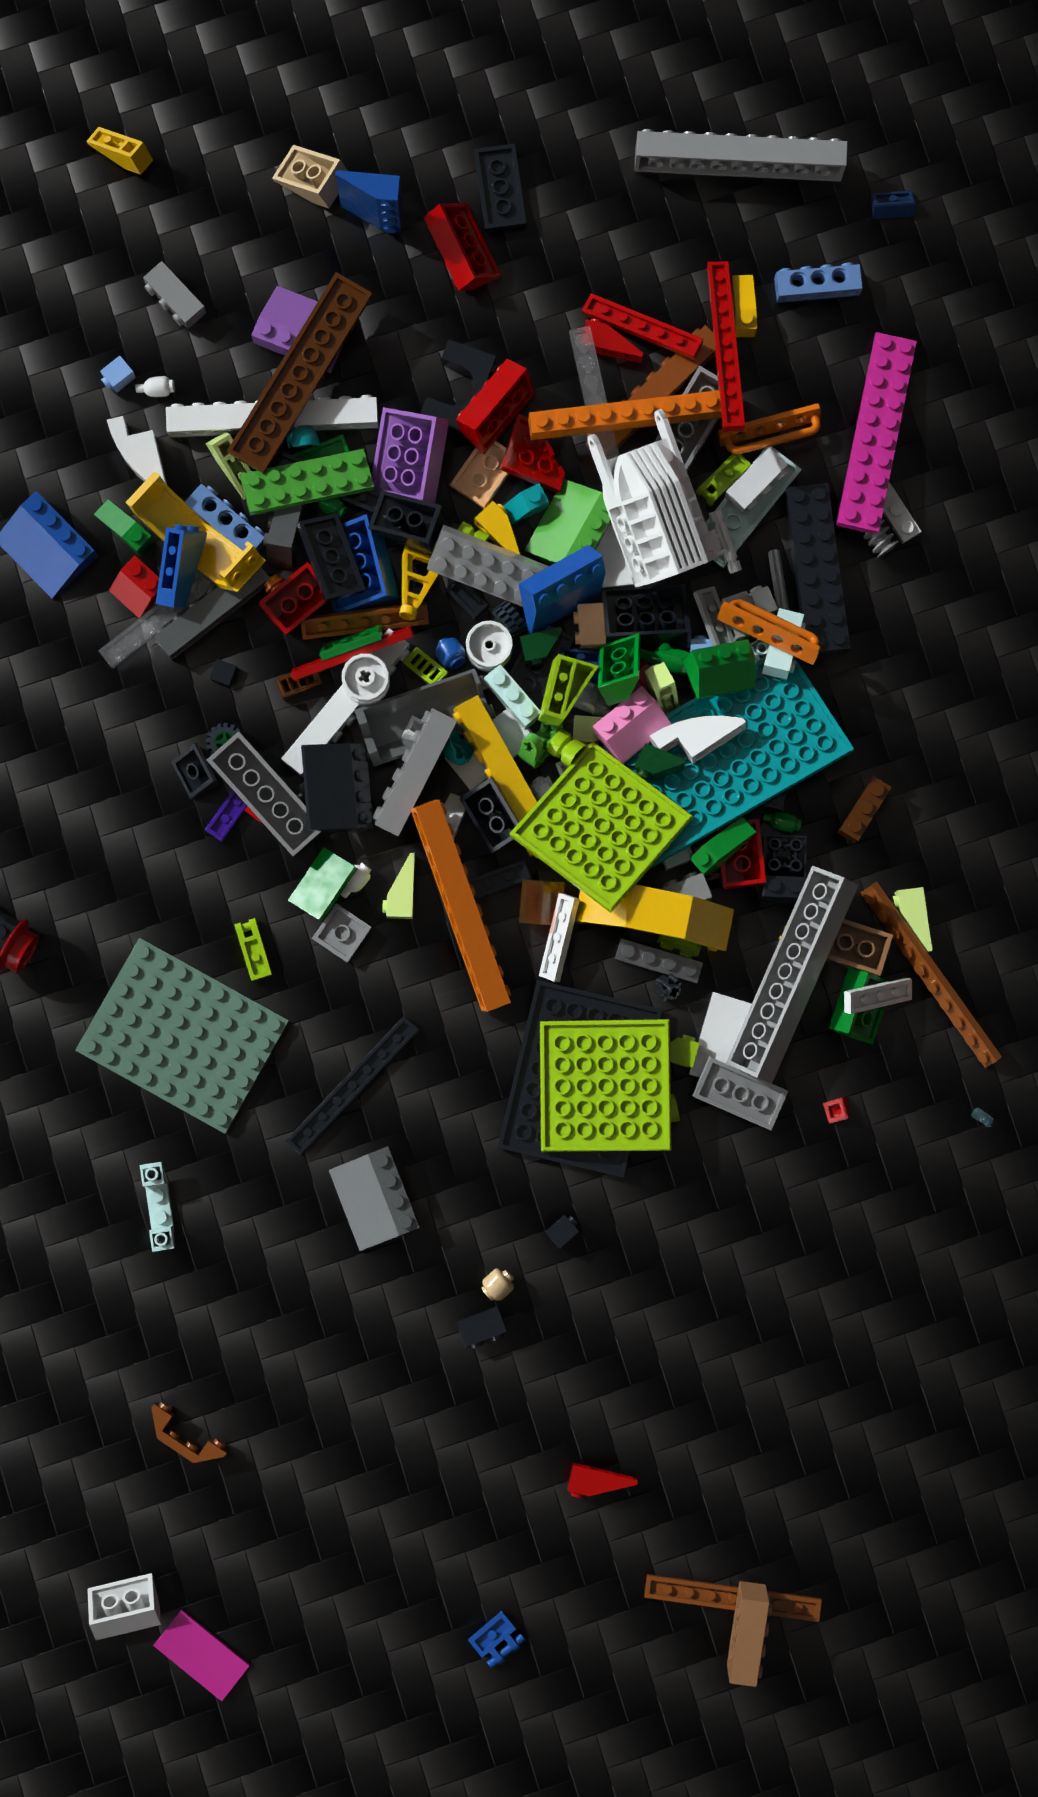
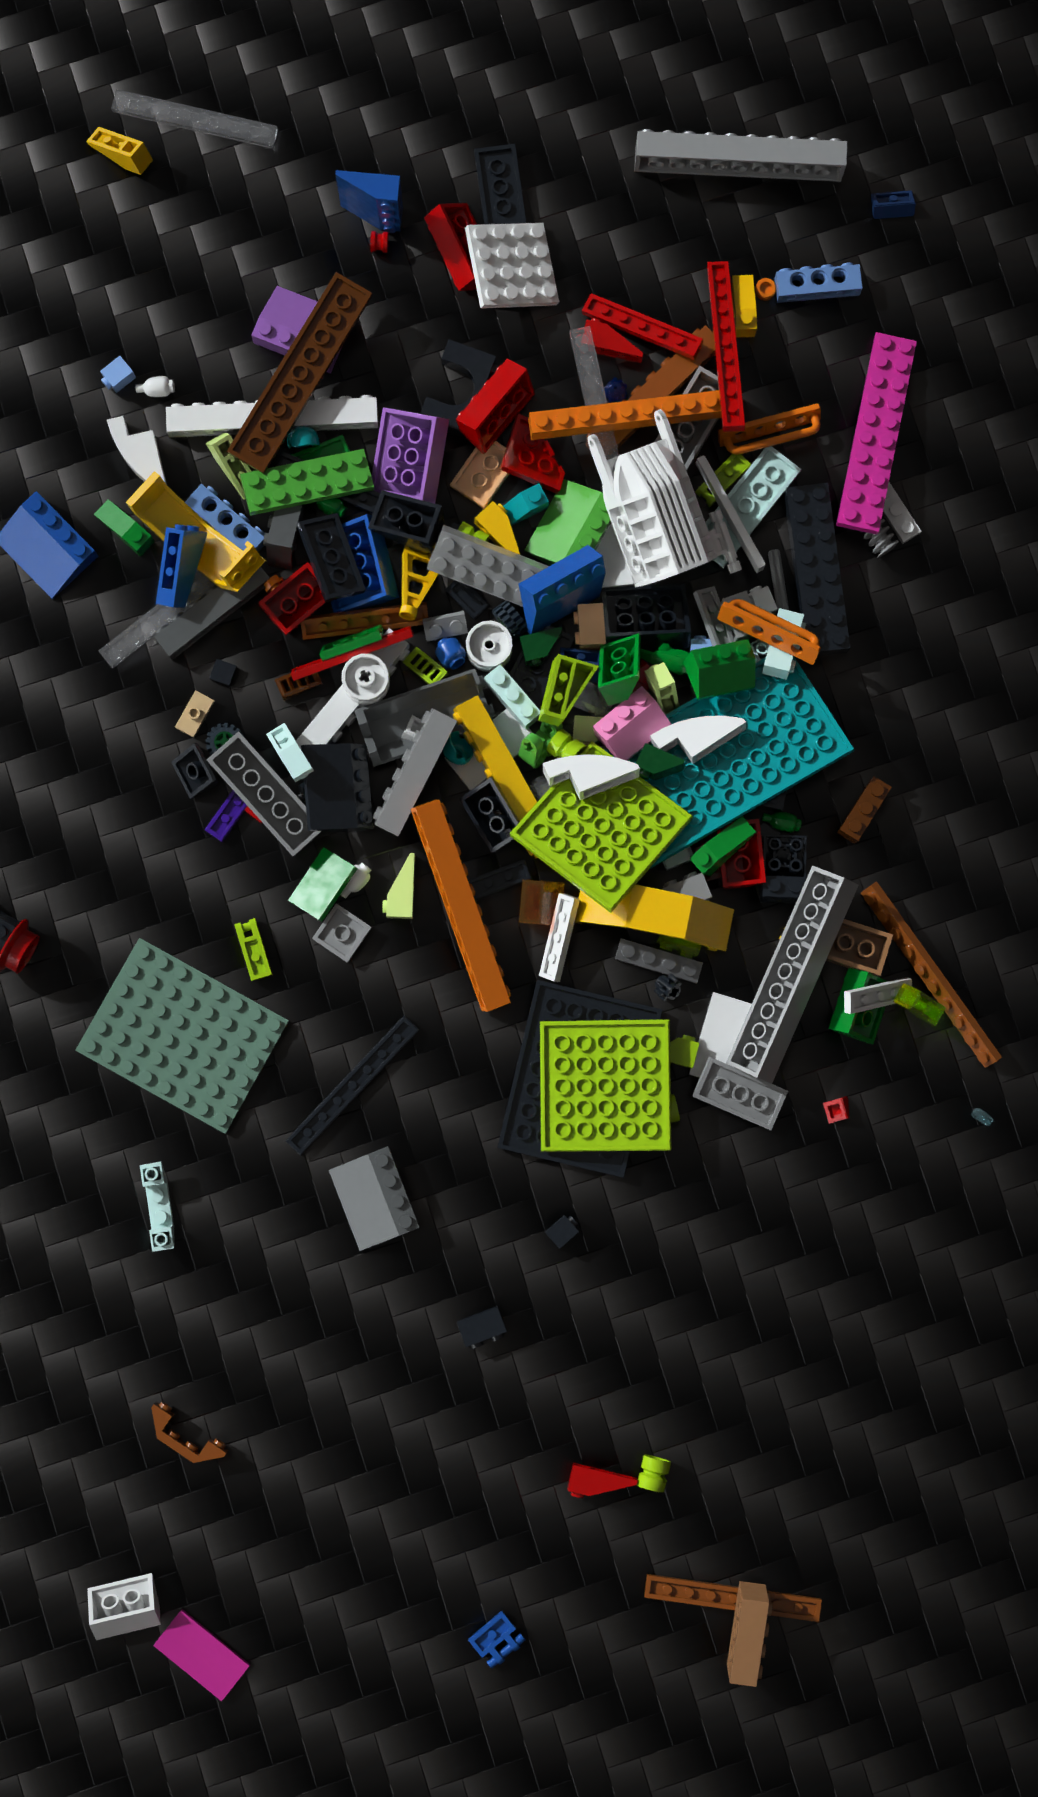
red slope [109,555,159,619] -> none
light grey brick [143,261,206,329] -> none
tan slope [272,145,348,208] -> none
white slope [444,793,466,840] -> none
tan head [482,1268,514,1301] -> none
white brick [725,447,788,514] -> none
yellowish green slope [892,887,932,953] -> none
none -> clear plate [111,89,278,149]
none -> tan plate [175,690,215,738]
none -> light aqua slope [266,723,314,782]
none -> red wheel [370,231,389,253]
none -> light grey plate [422,611,468,641]
none -> white plate [465,223,559,308]
none -> white slope [543,755,640,800]
none -> clear blue animal [601,377,627,403]
none -> lime wheel [637,1455,671,1493]
none -> white tile [696,455,765,573]
none -> orange tile [755,278,776,301]
none -> clear neon green brick [893,983,946,1026]

